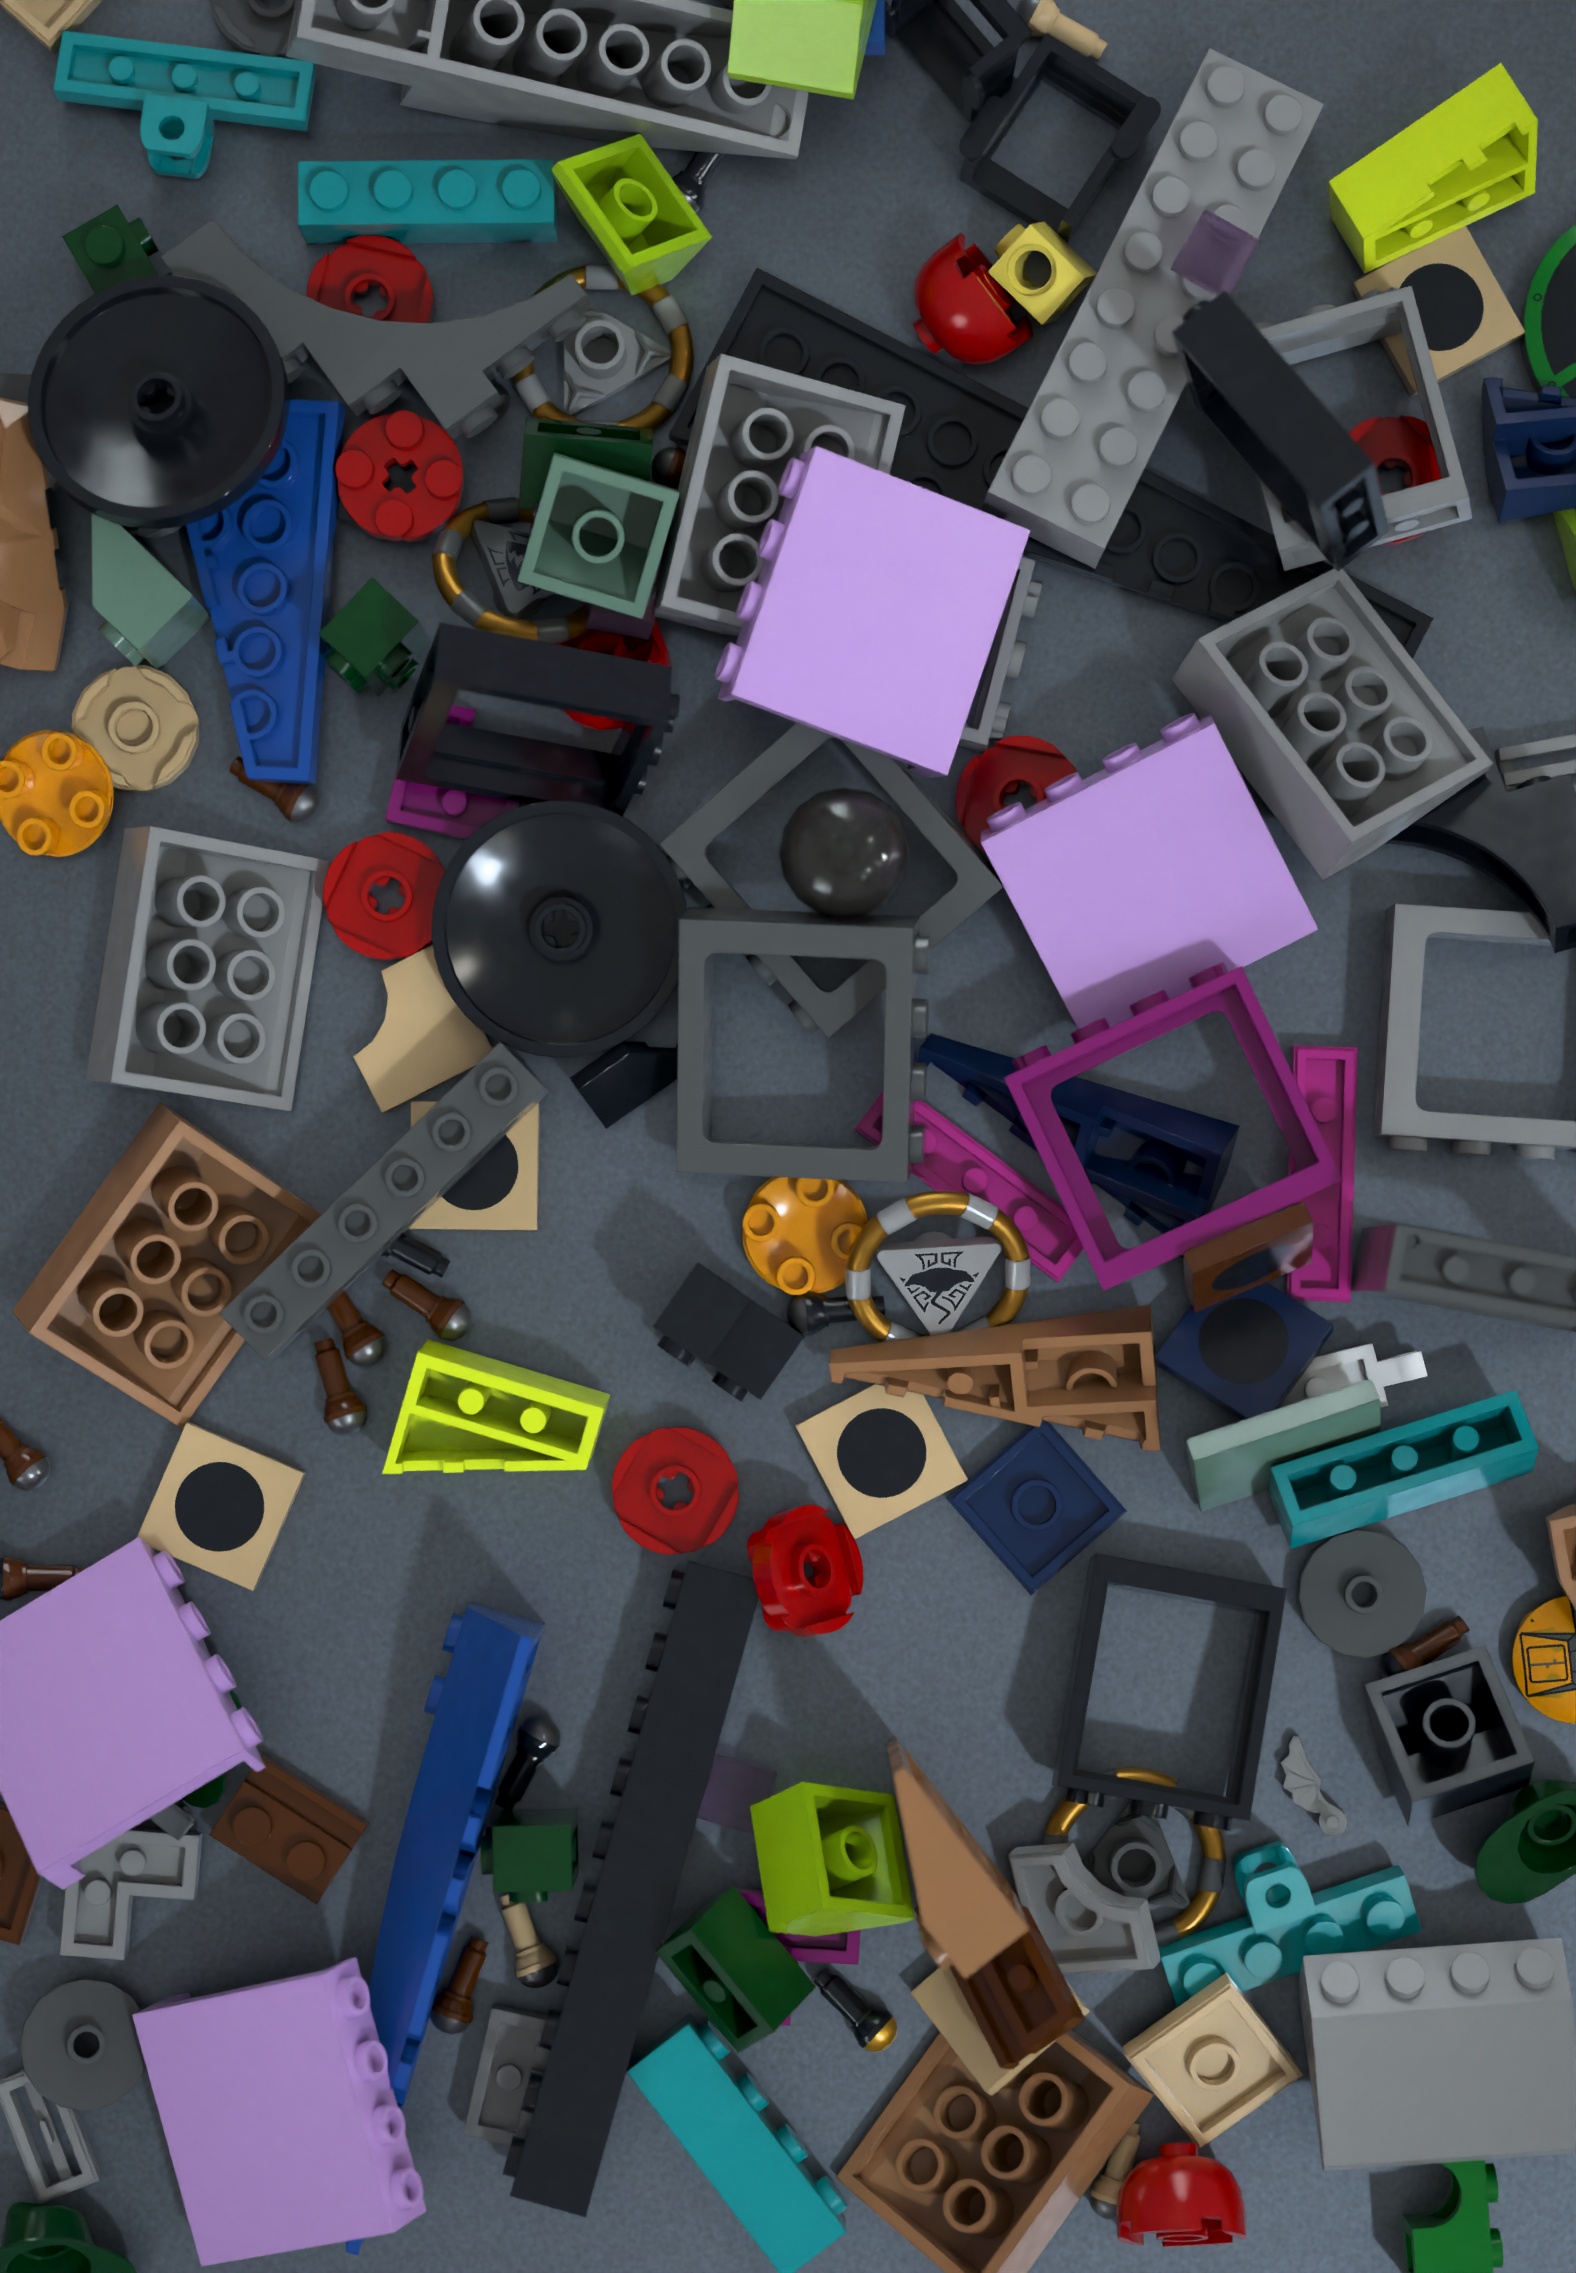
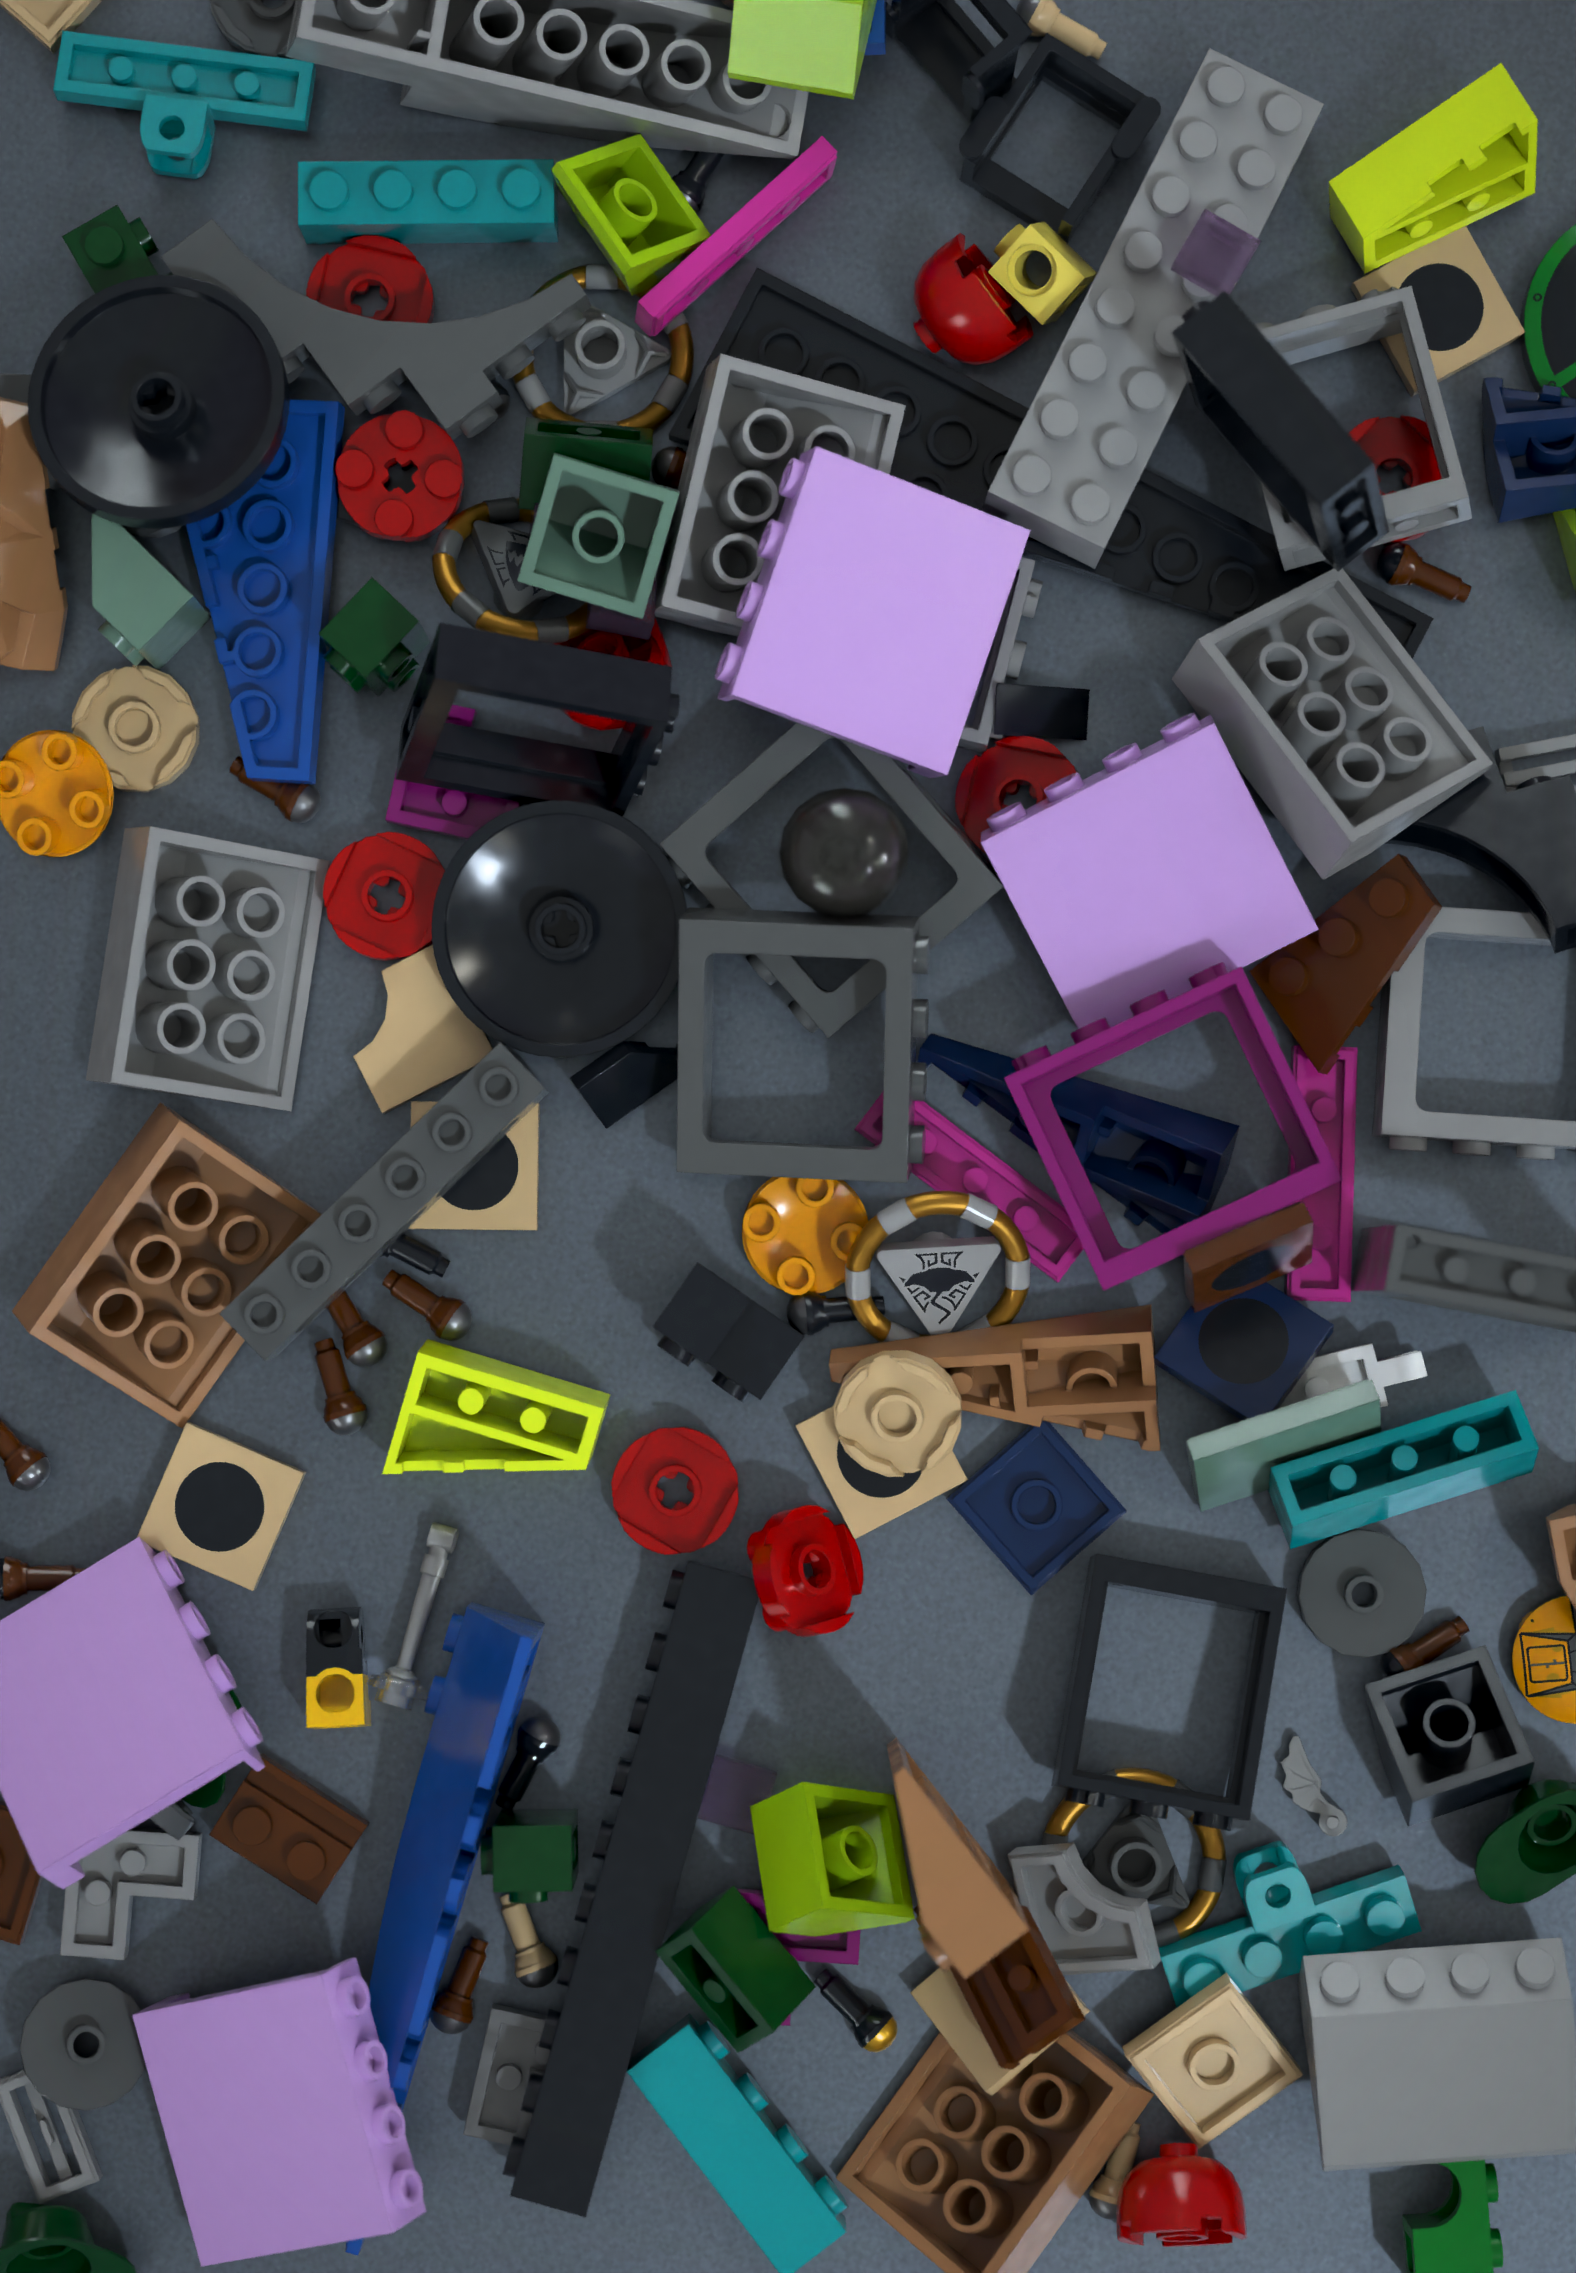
none -> leg [306,1607,372,1729]
none -> light grey piece [367,1522,459,1710]
none -> dark pink tile [635,136,838,337]
none -> tan tile [833,1350,962,1477]
none -> black sticker [994,683,1090,740]
none -> reddish brown wing [1249,854,1442,1075]
none -> reddish brown piece [1377,542,1472,603]

